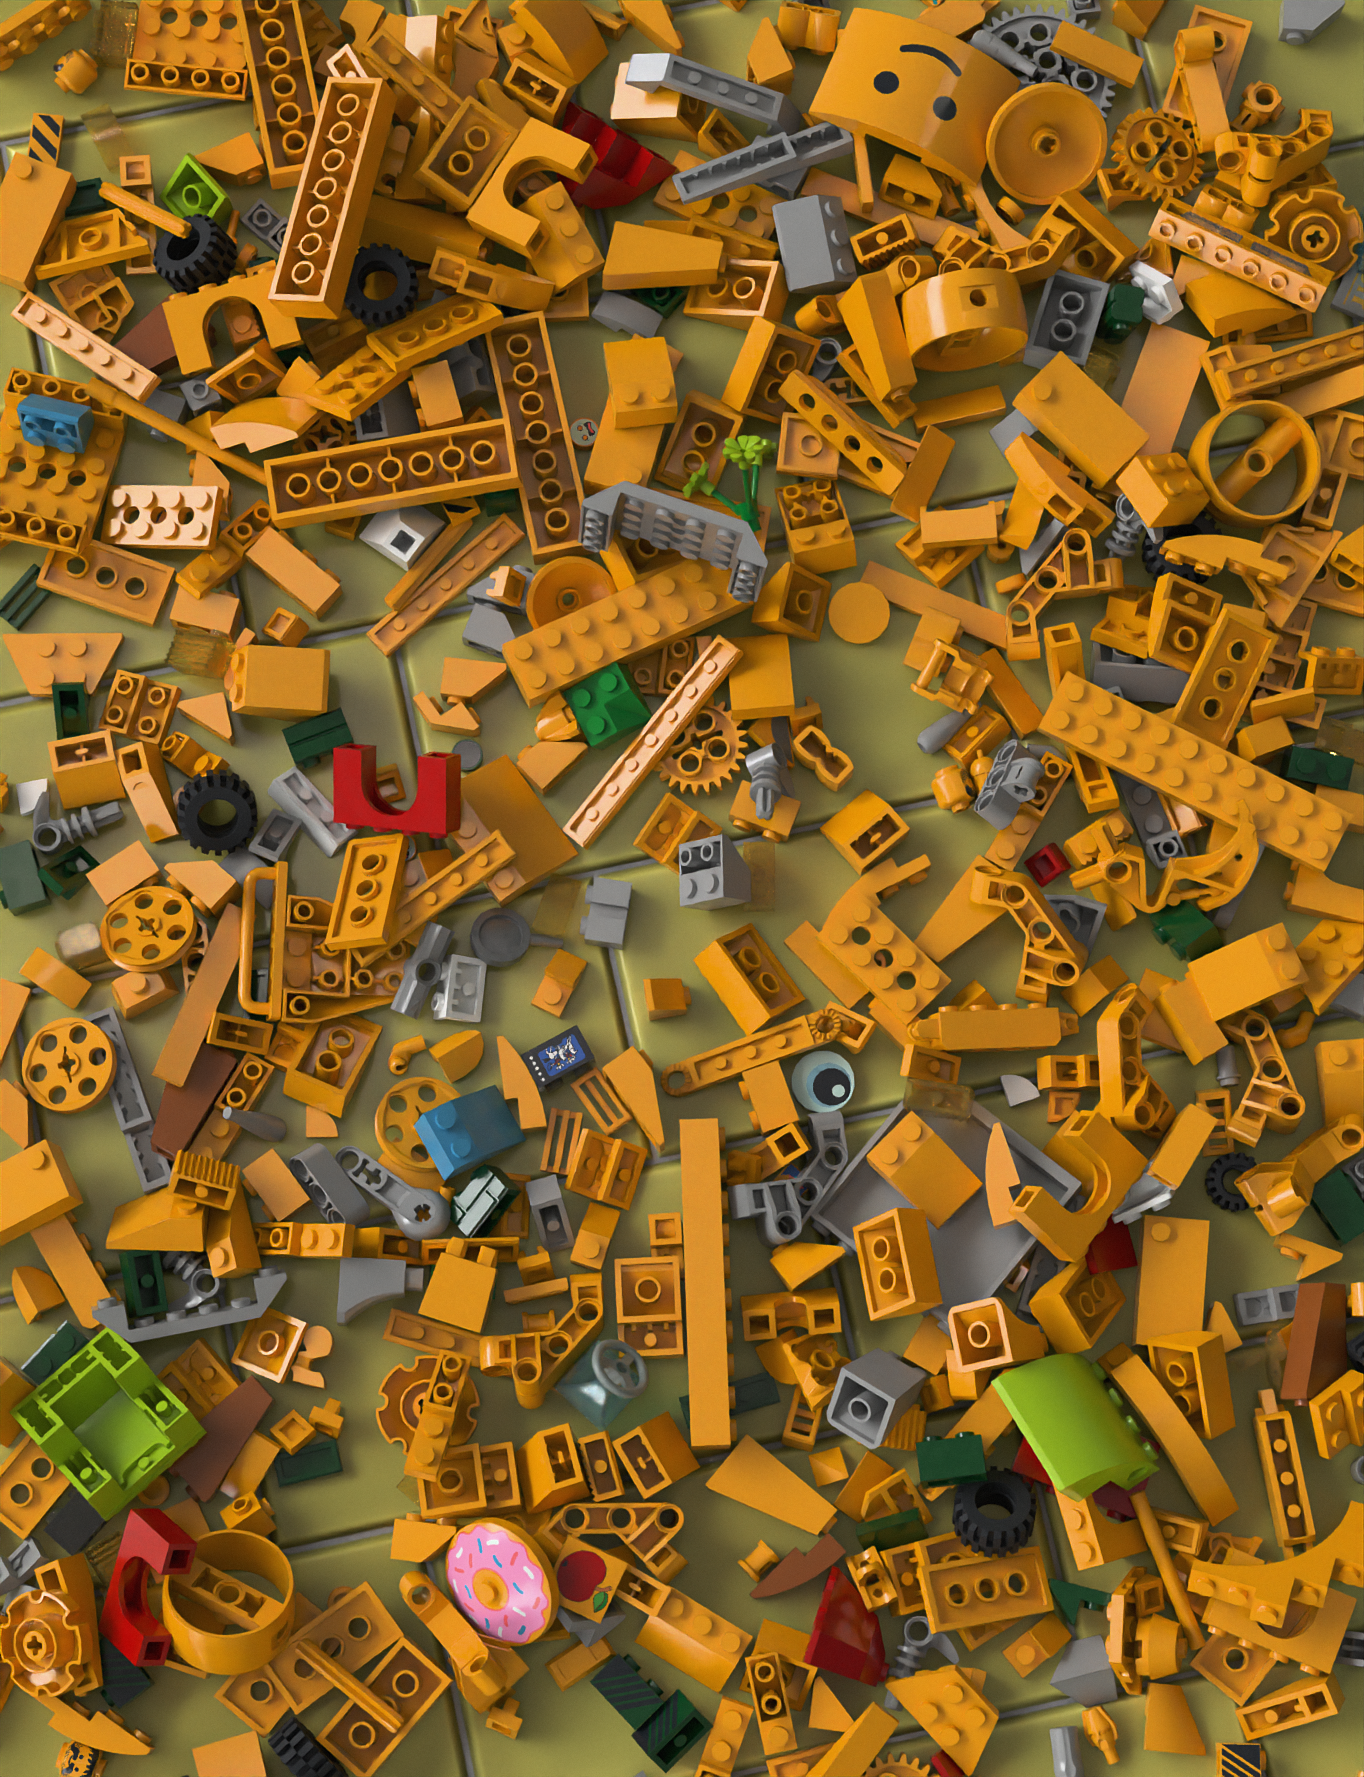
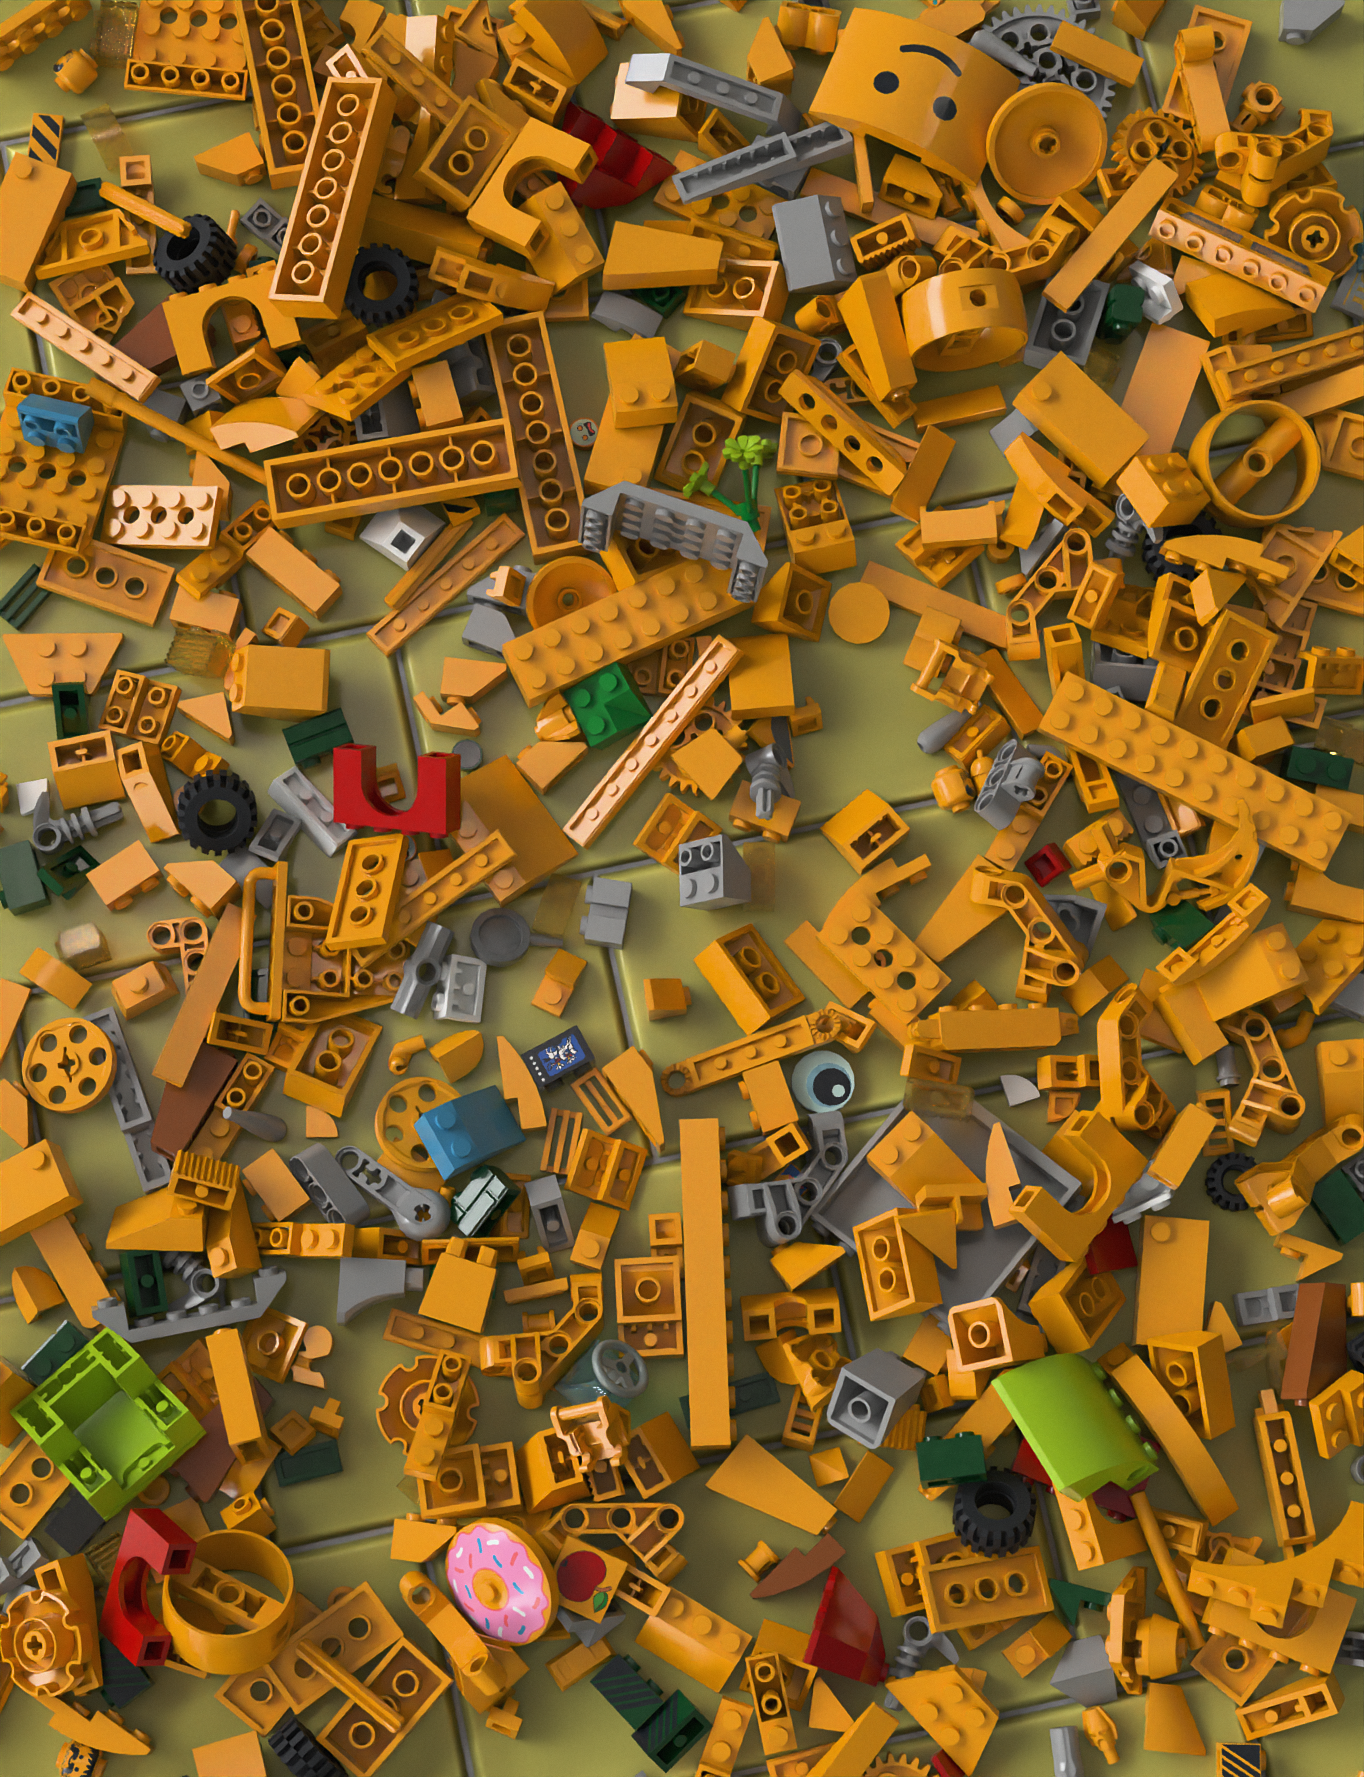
light orange wedge [100,886,197,973] -> none
lime slope [159,153,233,225] -> none
light orange brick [792,725,854,792] -> none
light orange hips [844,1546,899,1613] -> none
dark green slope [856,1507,929,1552] -> none
light orange slope [860,1468,934,1525] -> none
light orange slope [1134,1574,1165,1618] -> none
light orange brick [1296,461,1349,532] -> none
none -> light orange slope [205,1328,273,1466]
none -> light orange piece [550,1395,631,1474]
none -> light orange torso [671,724,748,801]
none -> light orange brick [673,339,736,394]
none -> light orange tile [894,1208,957,1269]
none -> light orange panel [915,1183,988,1232]
none -> light orange tile [1042,157,1179,313]
none -> light orange slope [1066,561,1125,631]
none -> light orange tile [1144,662,1188,723]
none -> light orange slope [1155,883,1271,986]
none -> light orange slope [1189,568,1247,627]

